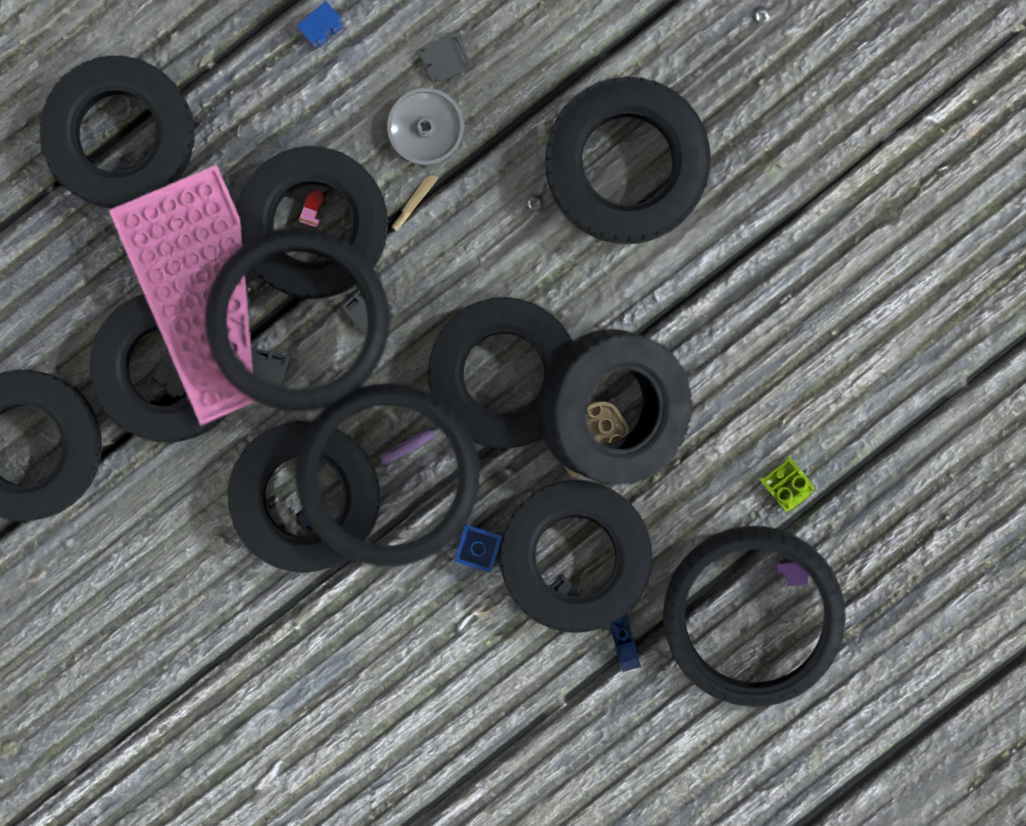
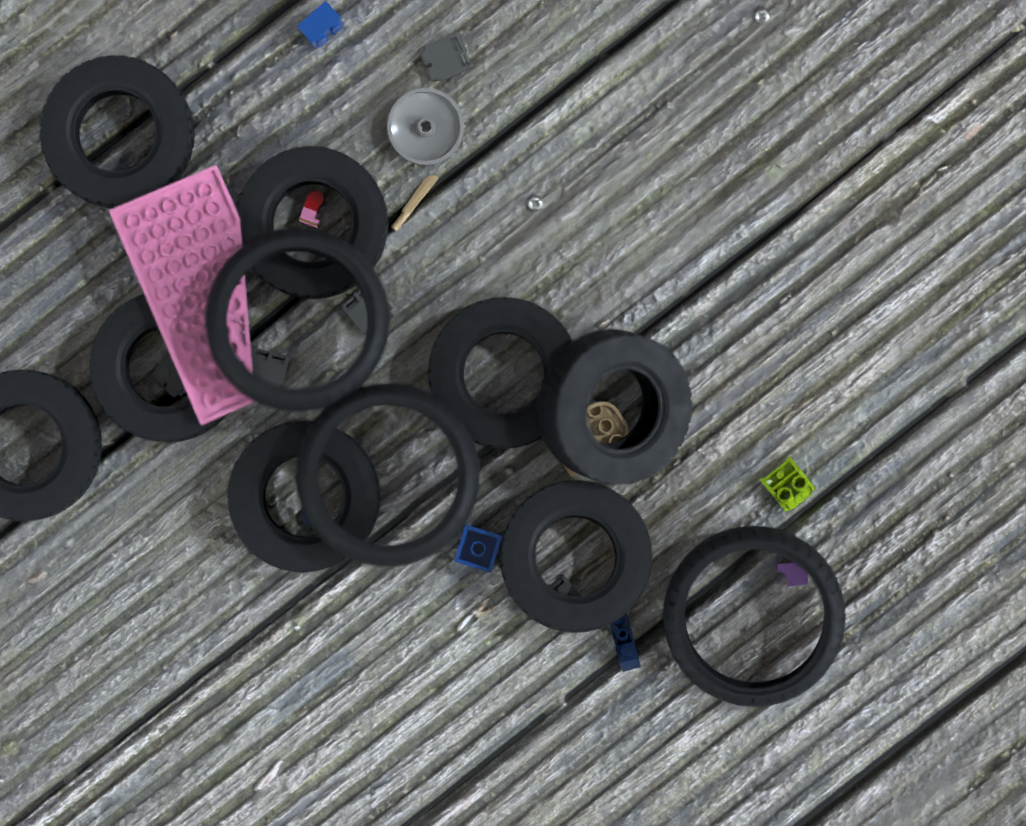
lavender pin [379,427,435,466] -> none
black tyre [545,77,711,244] -> none

